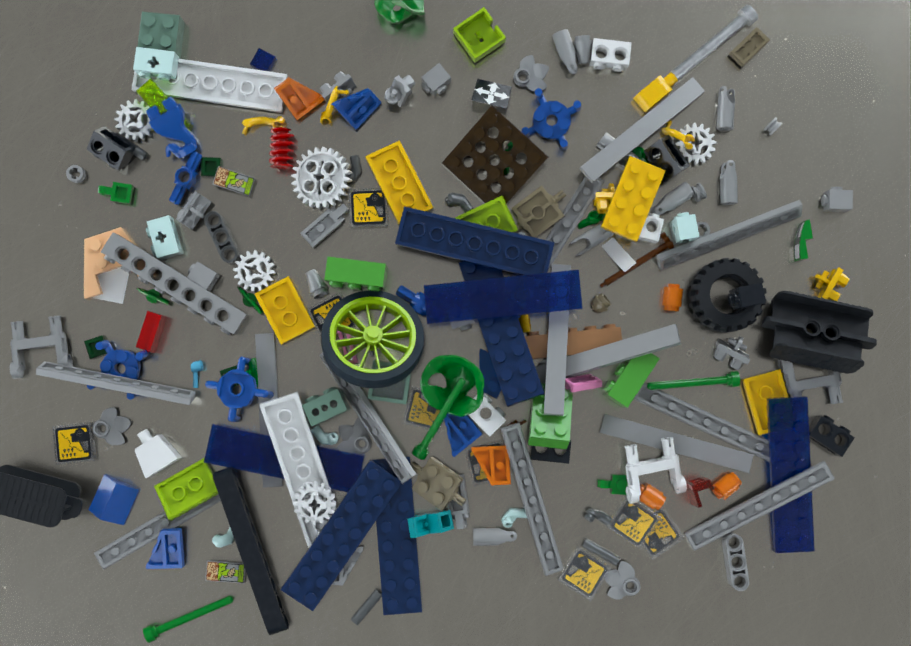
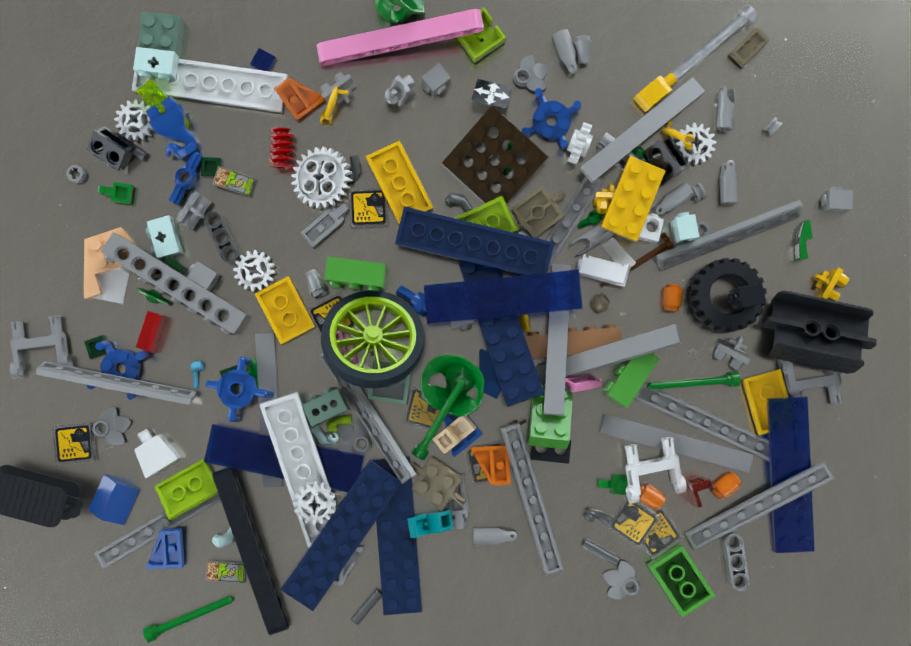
green piece [237,286,263,314] -> none
yellow piece [242,116,285,135] -> none
blue wing [332,88,382,130] -> none
white brick [469,393,506,437] -> none
light aqua arm [501,508,527,528] -> none
clear tile [558,547,611,601] -> none
white brick [589,38,632,72] -> none
black brick [804,415,855,457] -> none
none -> dark green tile [165,256,188,274]
none -> bright pink beam [317,9,484,65]
none -> lime arm [326,414,352,433]
none -> tan slope [432,416,476,454]
none -> white gear [567,122,593,164]
none -> white window [577,254,630,287]
none -> bright green brick [646,543,715,617]

